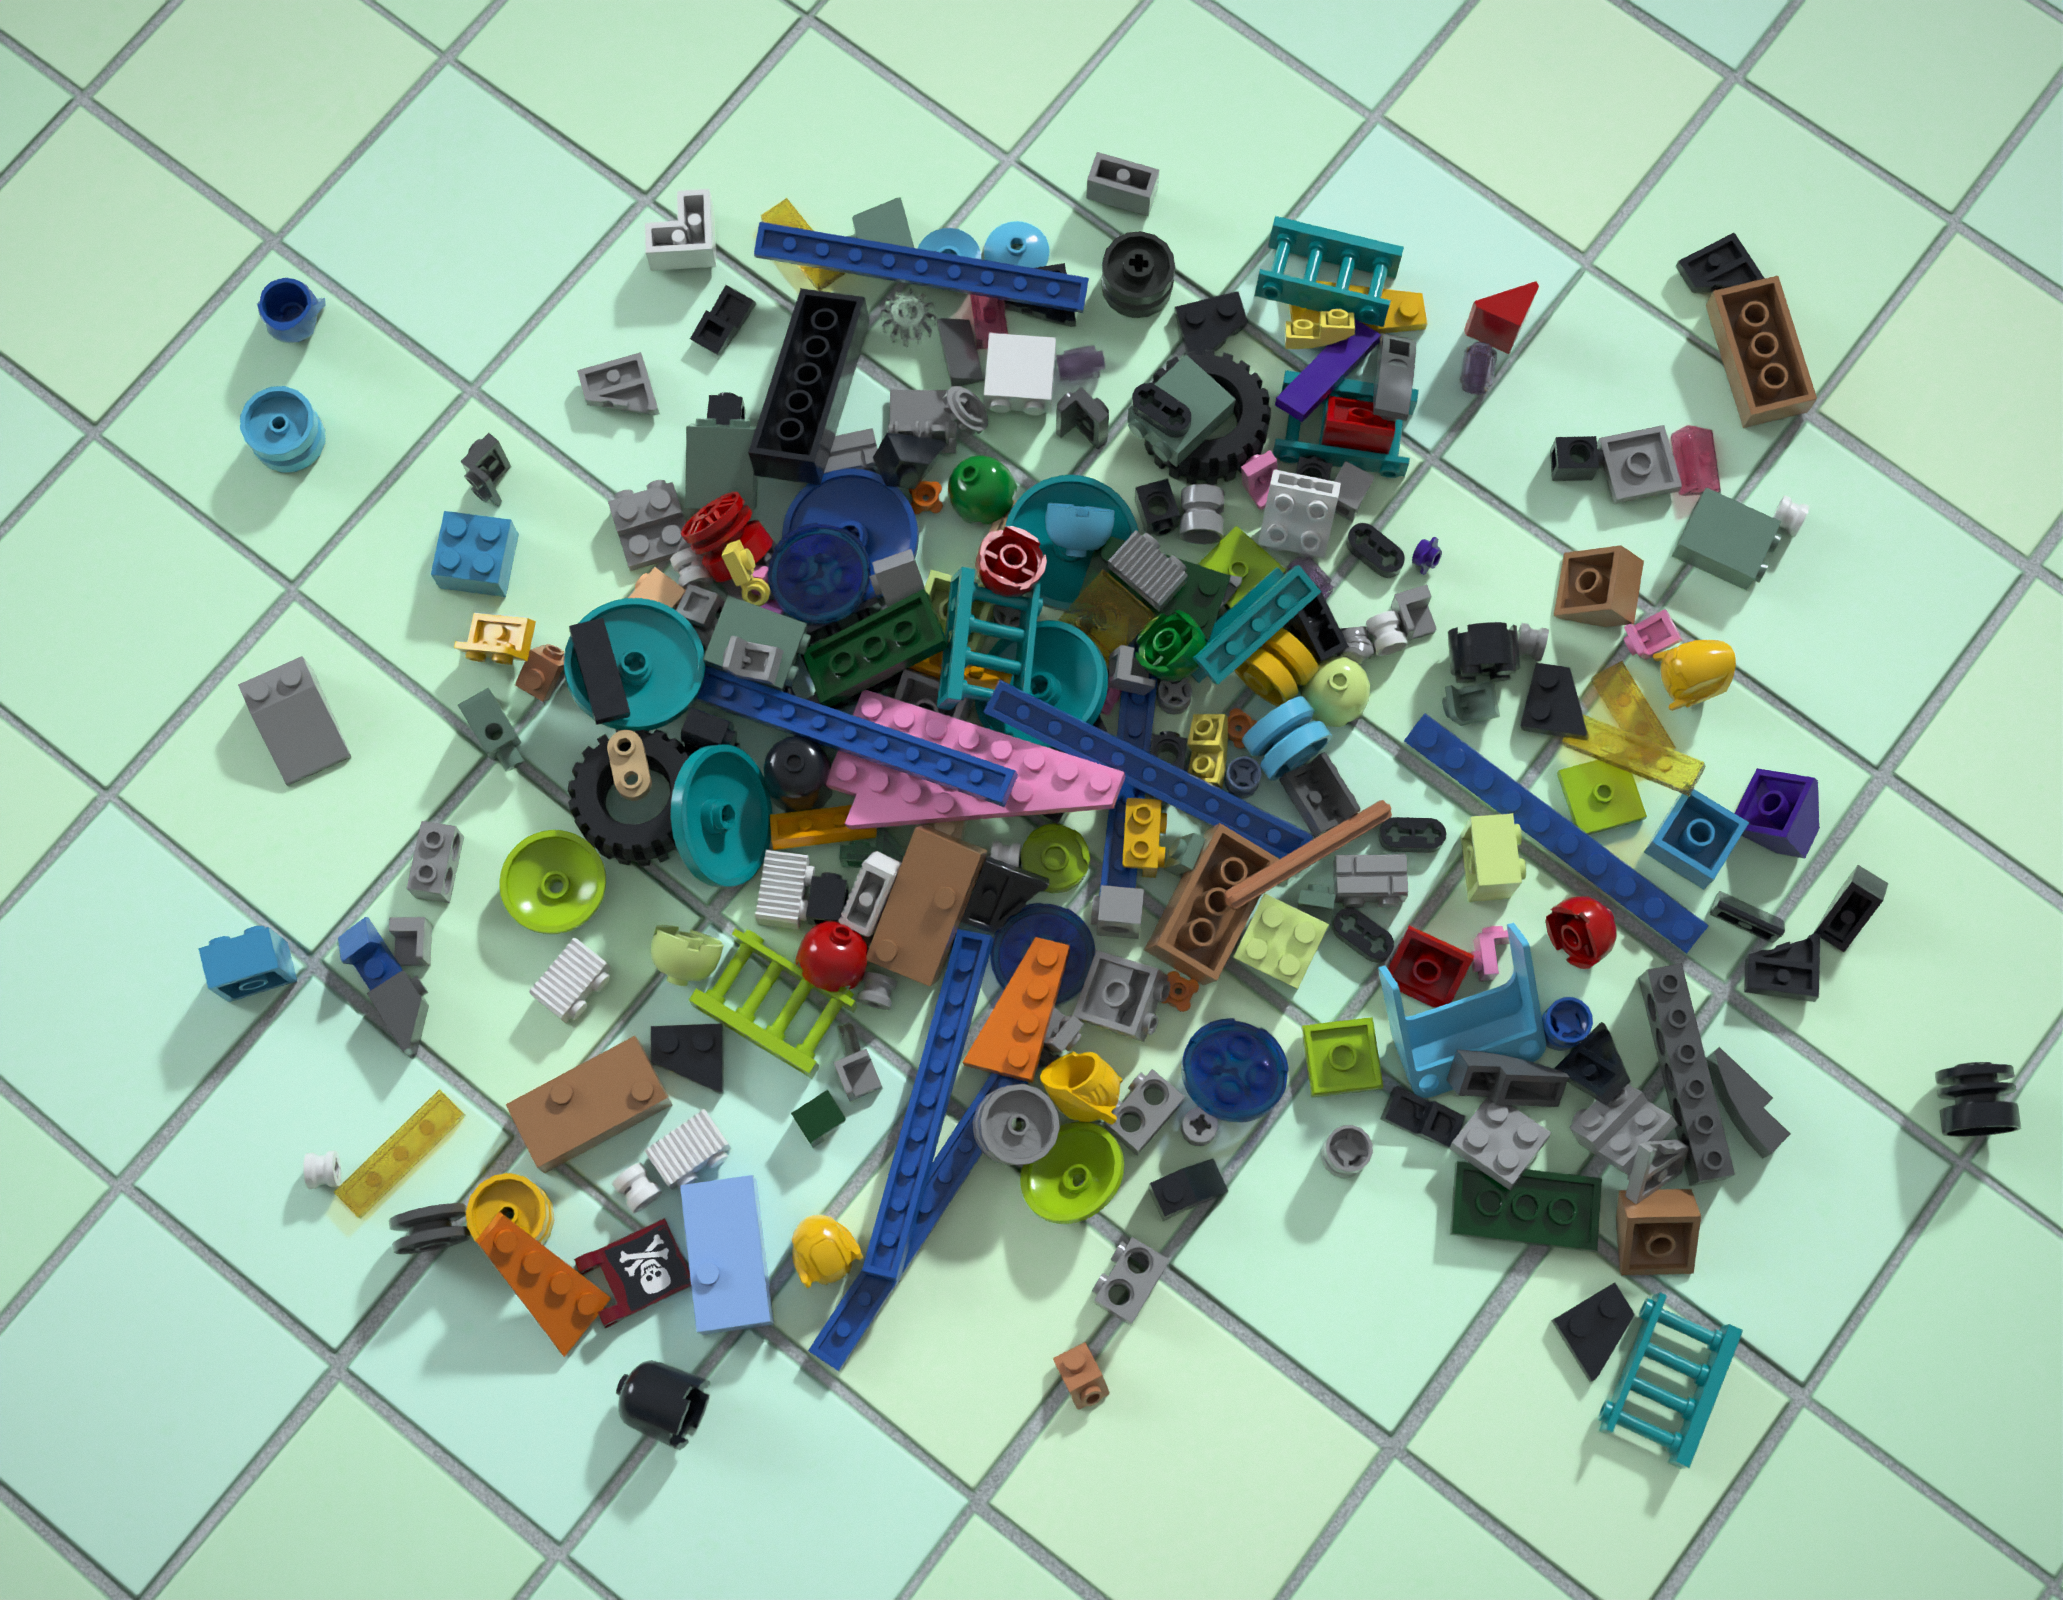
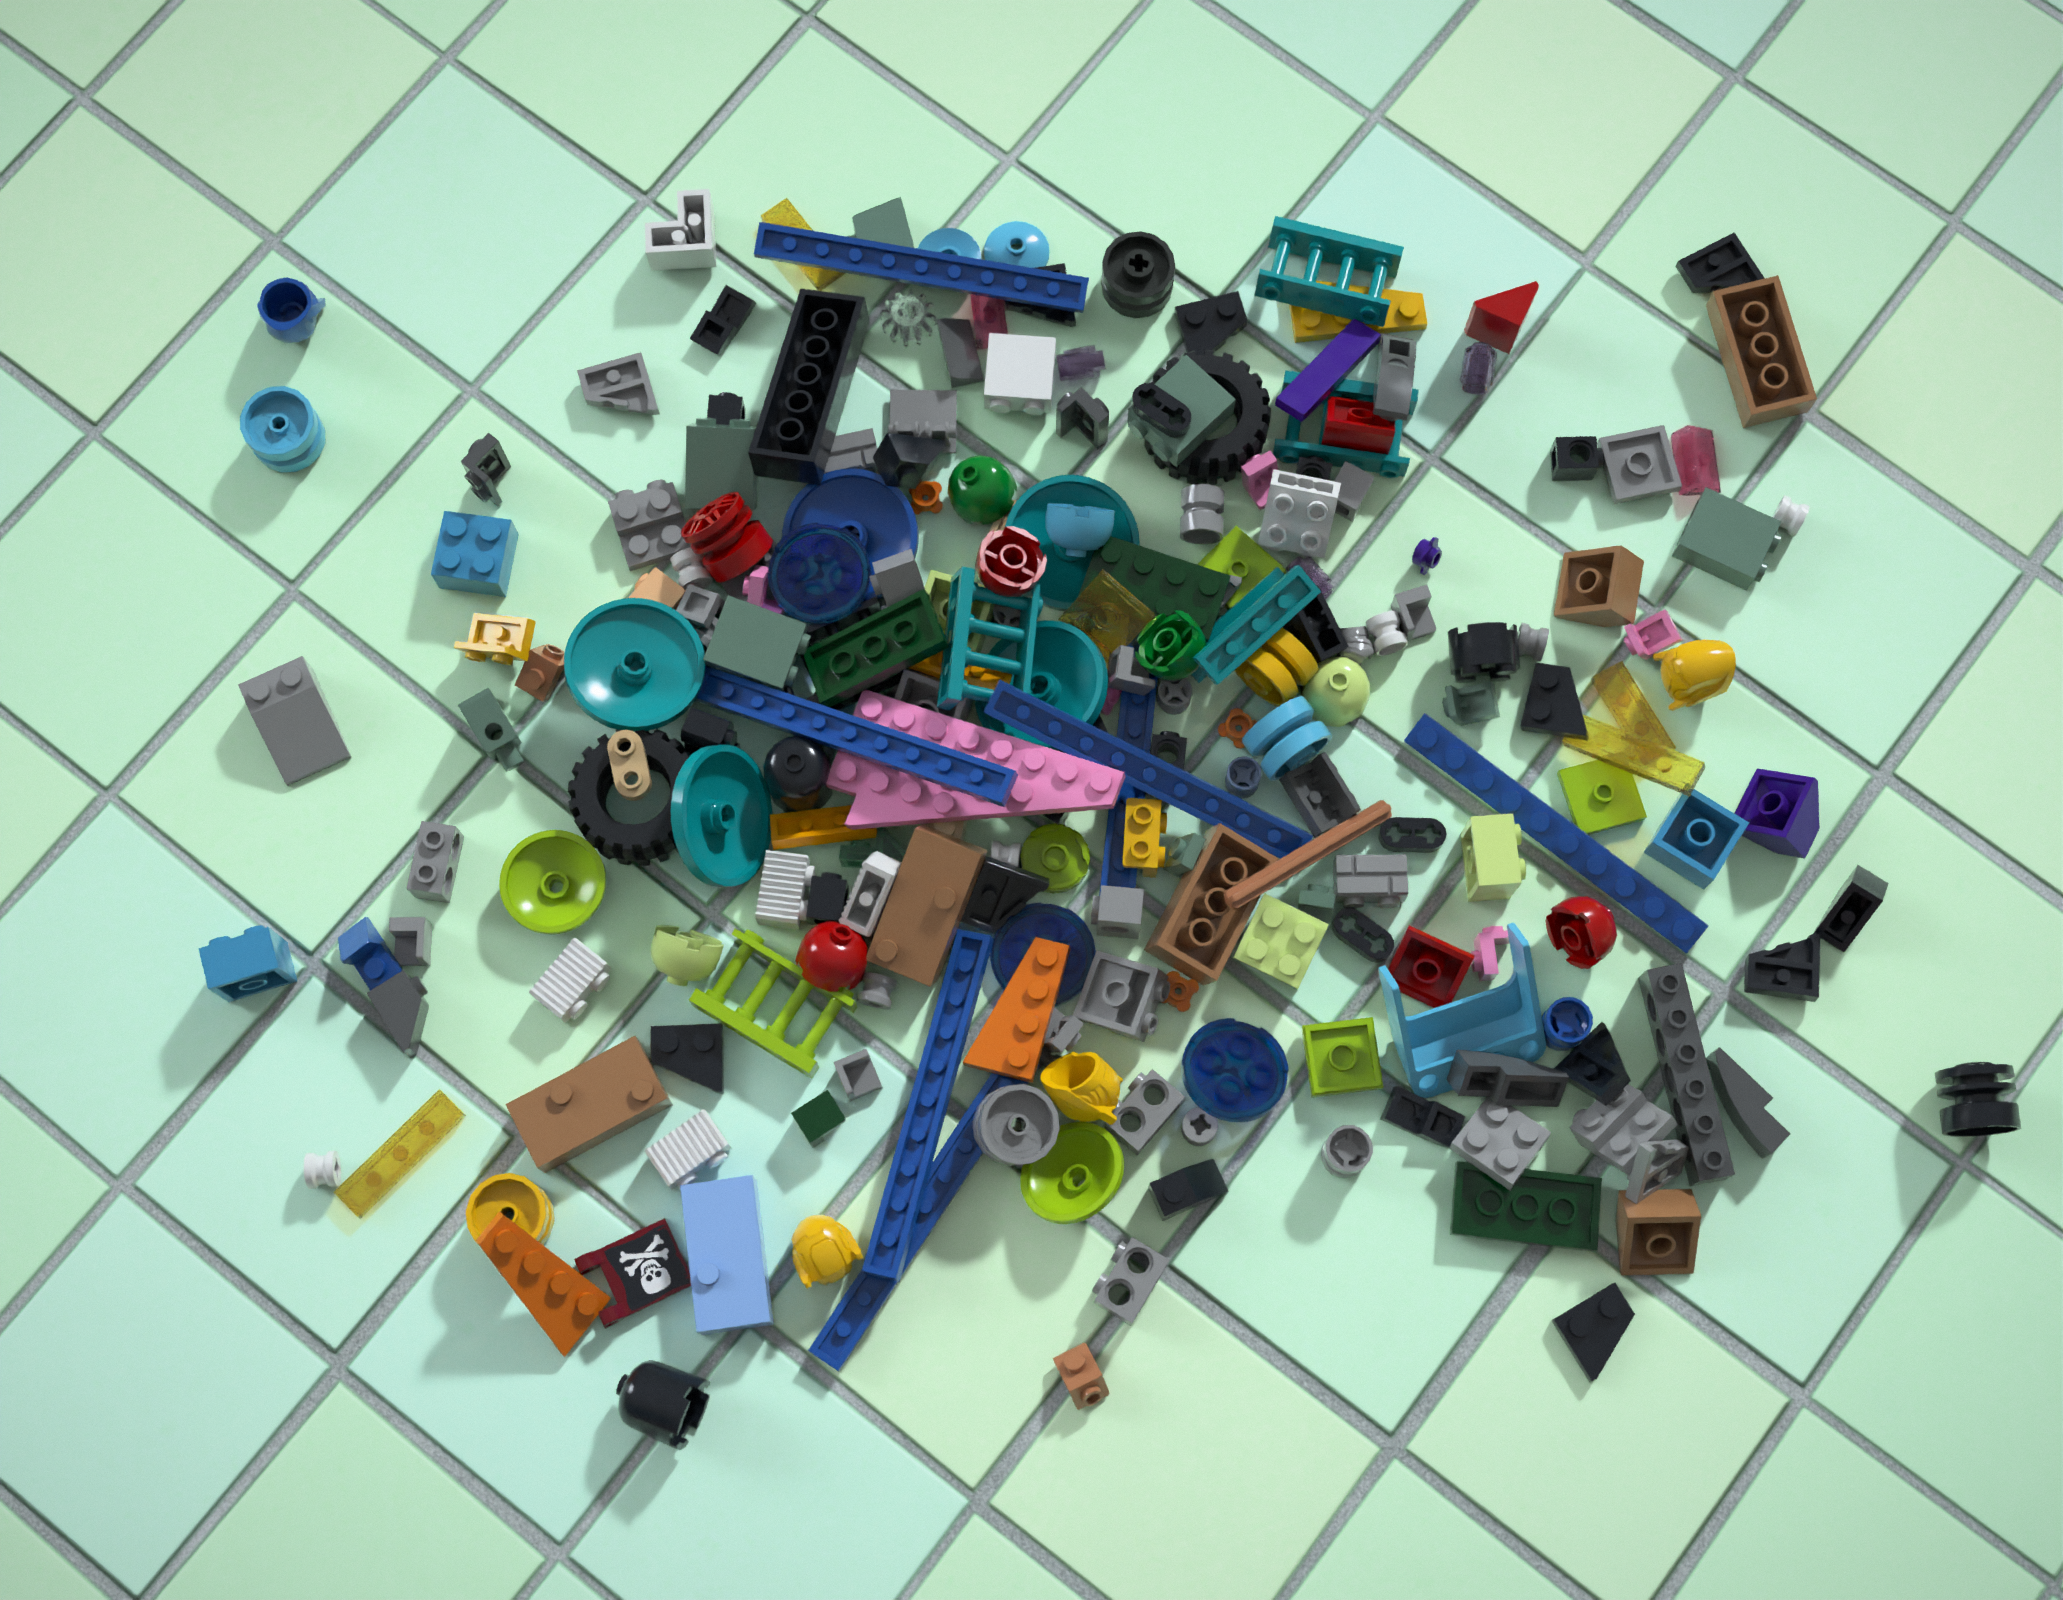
dark grey wheel [388,1203,471,1254] -> none
black tile [569,618,630,725] -> none
white wheel [612,1162,663,1213] -> none
light yellow plate [722,540,770,606] -> none
light grey bracket [722,636,784,685] -> none
clear smoke tile [837,1022,861,1057] -> none
light grey gear [942,386,989,435] -> none
light grey brick [1086,152,1160,217] -> none
light grey brick [1108,530,1188,612] -> none
black brick [1134,478,1180,536] -> none
light yellow slope [1187,714,1228,789] -> none
light yellow slope [1285,309,1355,349] -> none
black beam [1346,523,1405,578] -> none
teal fence [1598,1292,1743,1469] -> none
black slope [1709,891,1785,943] -> none

